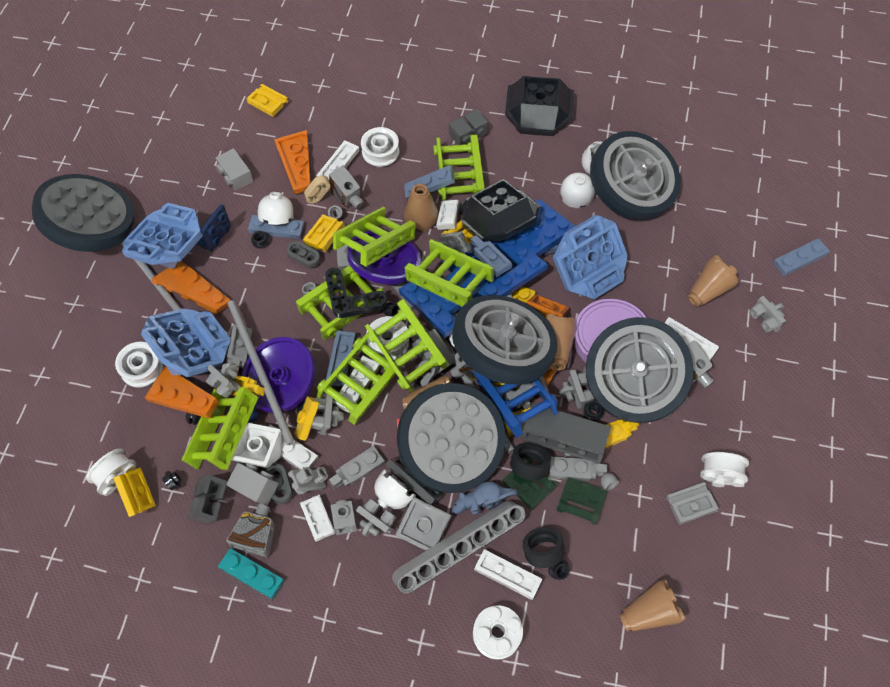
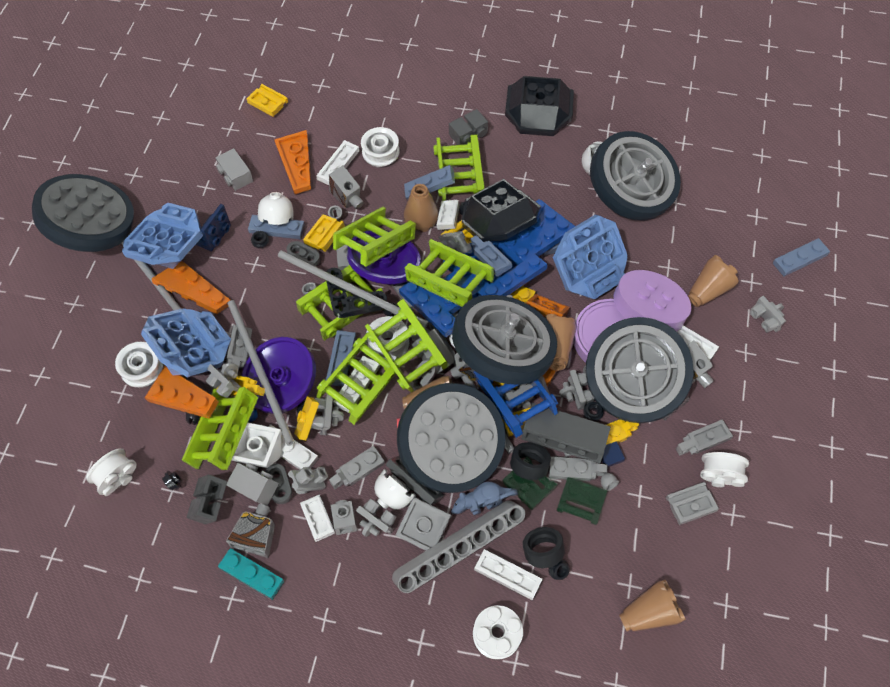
yellow plate [114,467,156,517] -> none
tan beam [304,175,330,204] -> none
white cylinder [560,172,595,208] -> none
none -> light grey piece [278,250,428,328]
none -> dark blue tile [602,441,625,468]
none -> lavender brick [614,270,691,331]
none -> light grey hinge [675,420,733,456]

